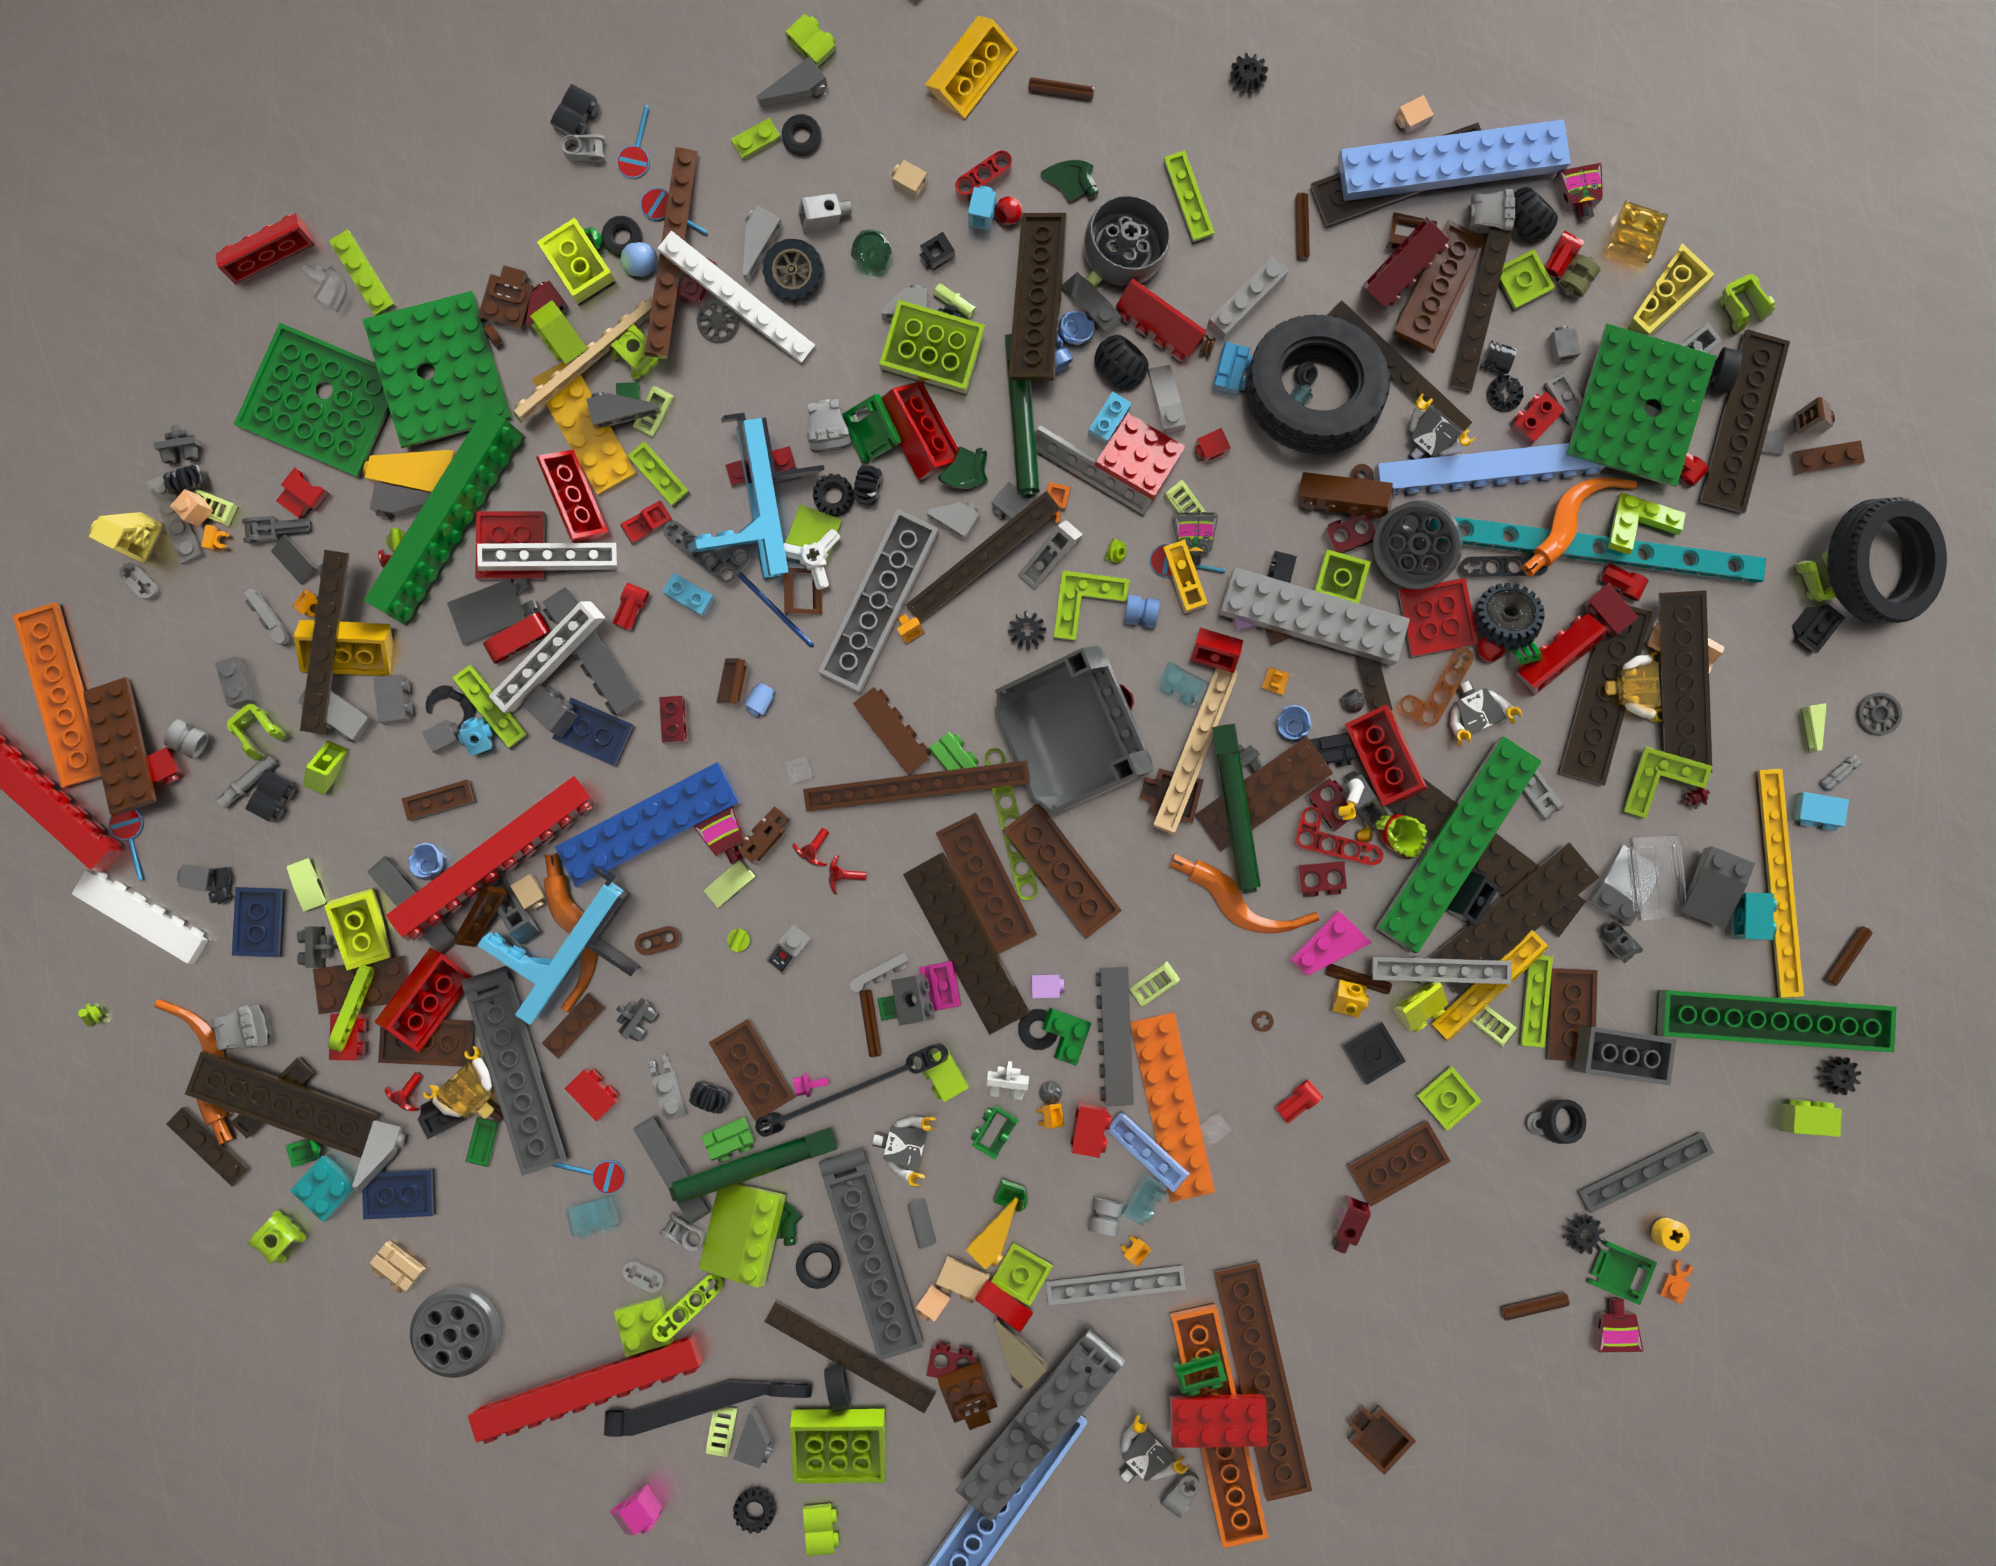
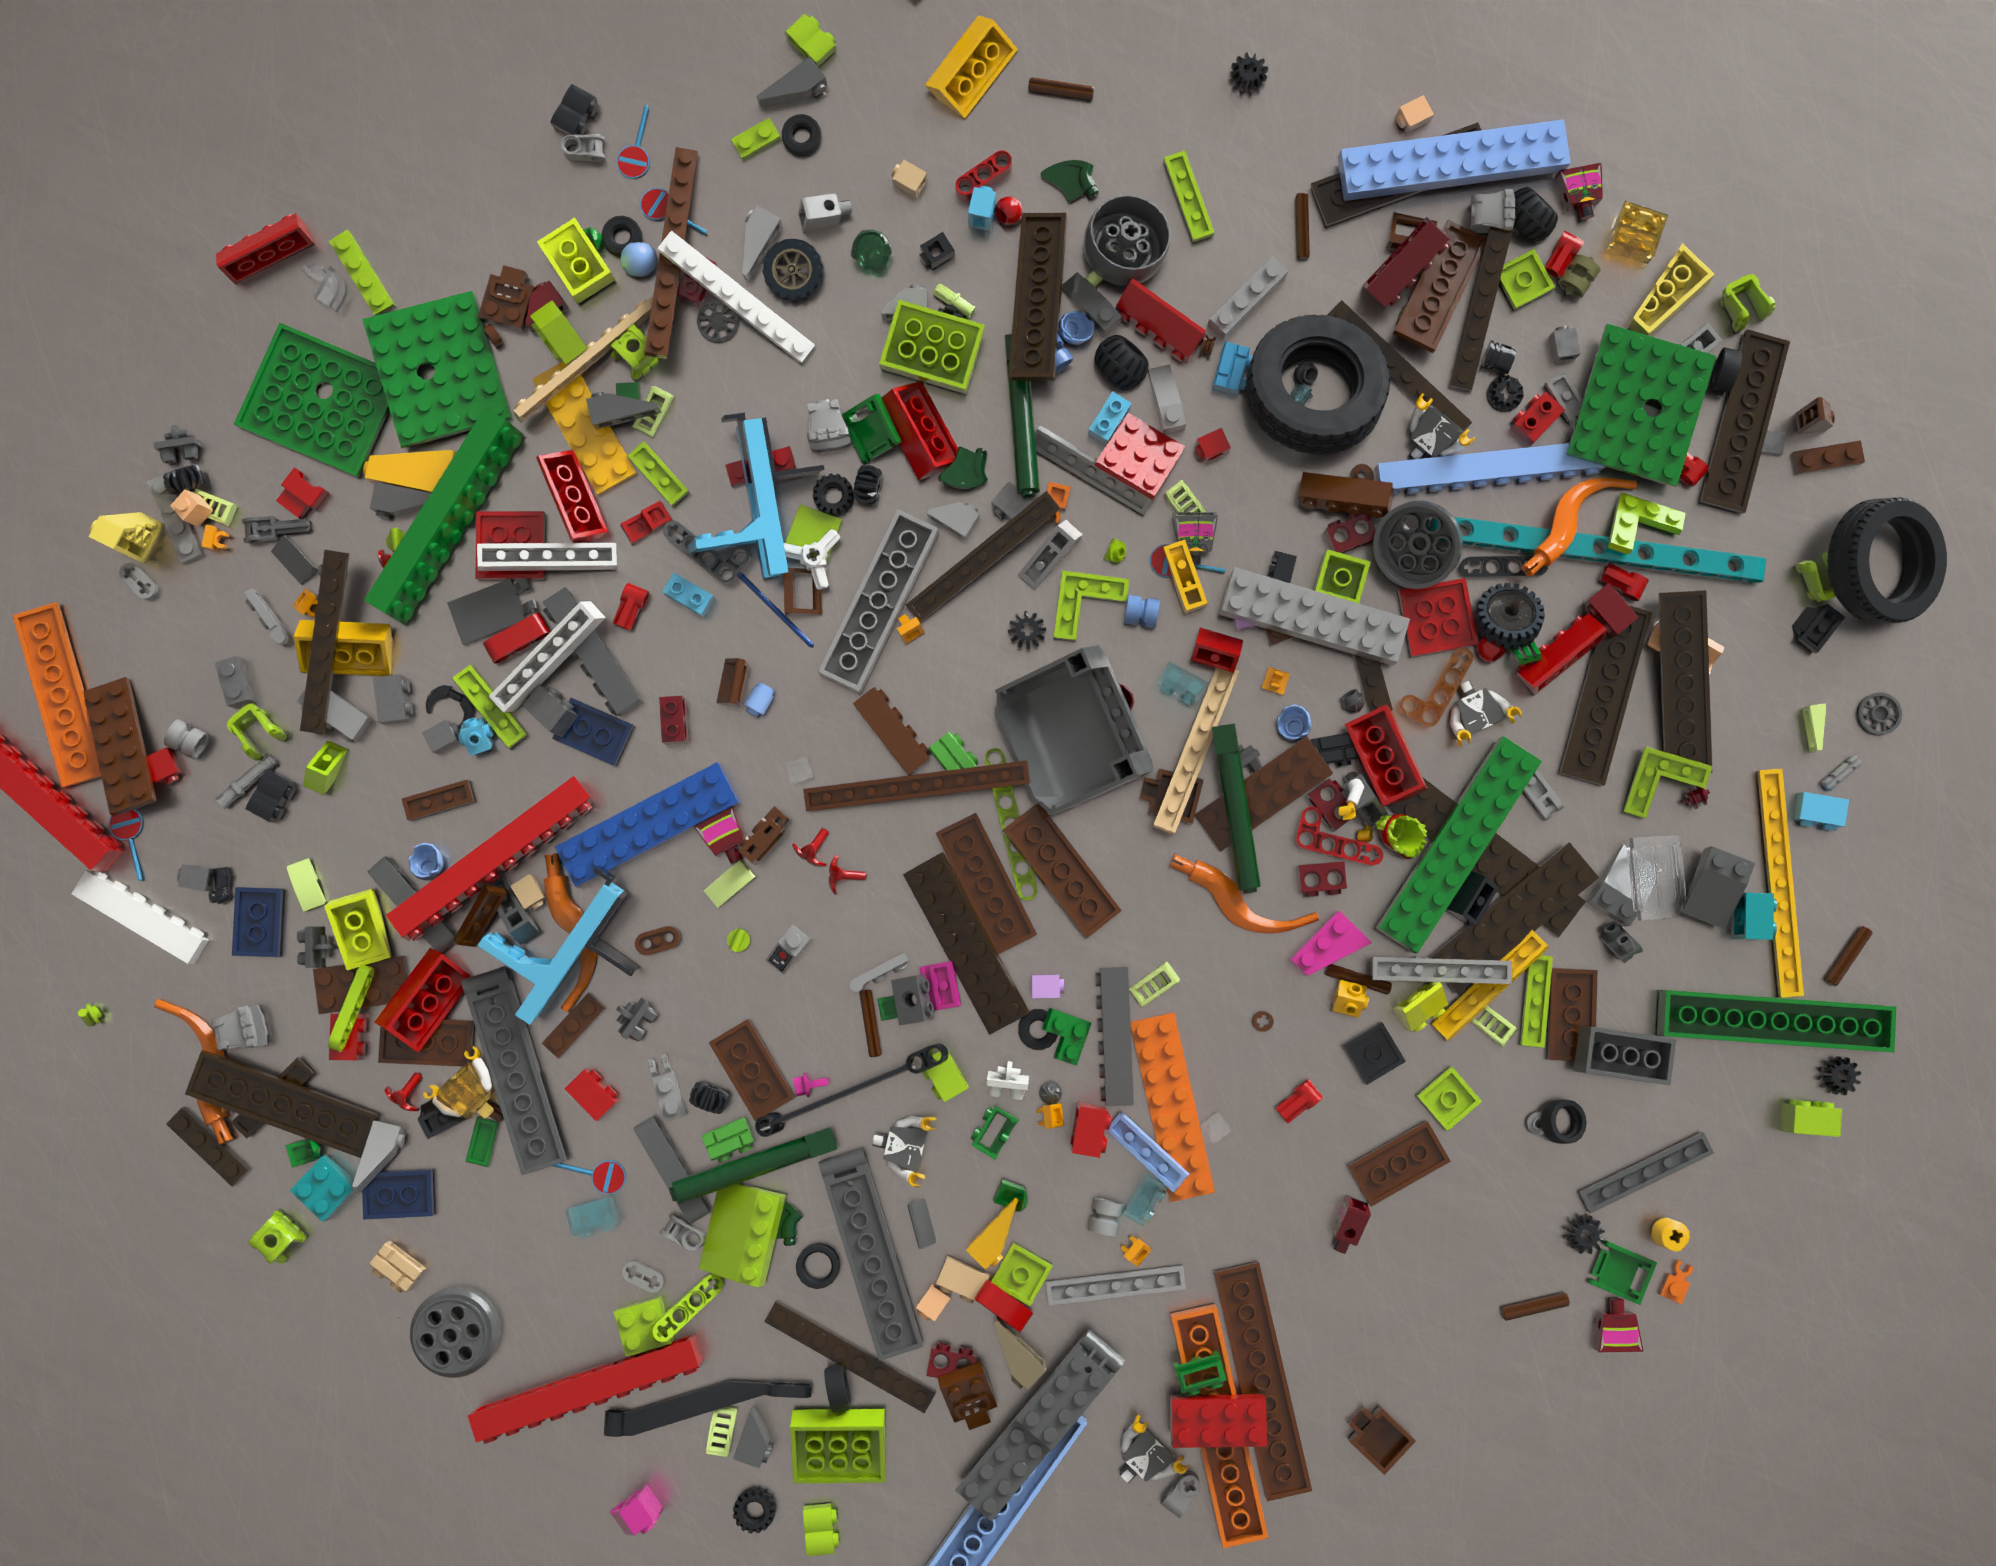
clear yellow torso [1605,652,1662,722] -> none

